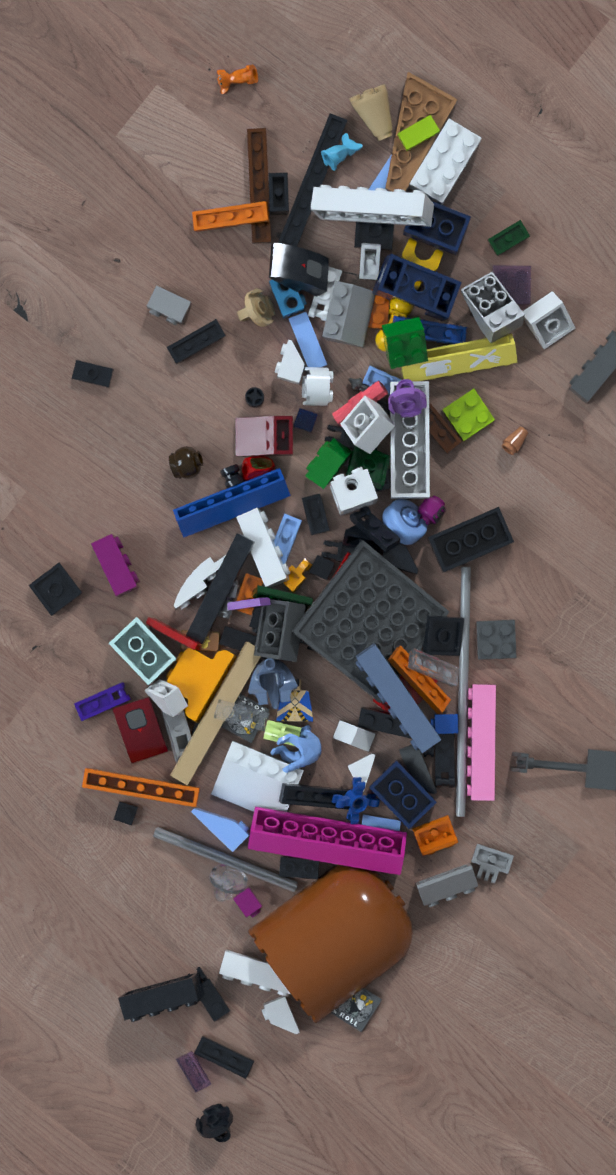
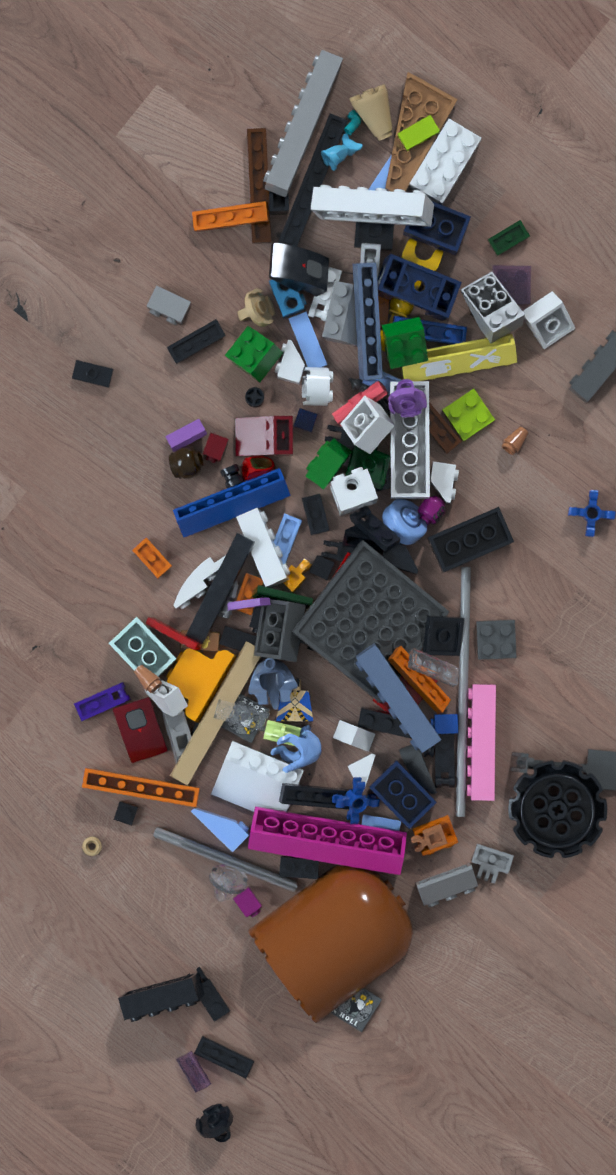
black plate [29,562,82,616] -> none
magenta brick [91,534,140,597] -> none
orange animal [217,64,258,94] -> none
white brick [219,950,290,997] -> none
white slope [262,996,300,1034] -> none
none -> tan plate [82,837,102,856]
none -> orange plate [132,538,172,579]
none -> nougat cone [134,665,162,693]
none -> medium lavender tile [165,419,207,452]
none -> dark red brick [202,432,229,464]
none -> green brick [225,325,283,383]
none -> light grey brick [263,50,343,197]
none -> teal arm [344,110,361,136]
none -> sand blue brick [353,262,383,380]
none -> nougat plate [411,824,447,852]
none -> white slope [430,462,459,504]
none -> black piece [508,760,607,858]
none -> blue pin [568,490,616,537]

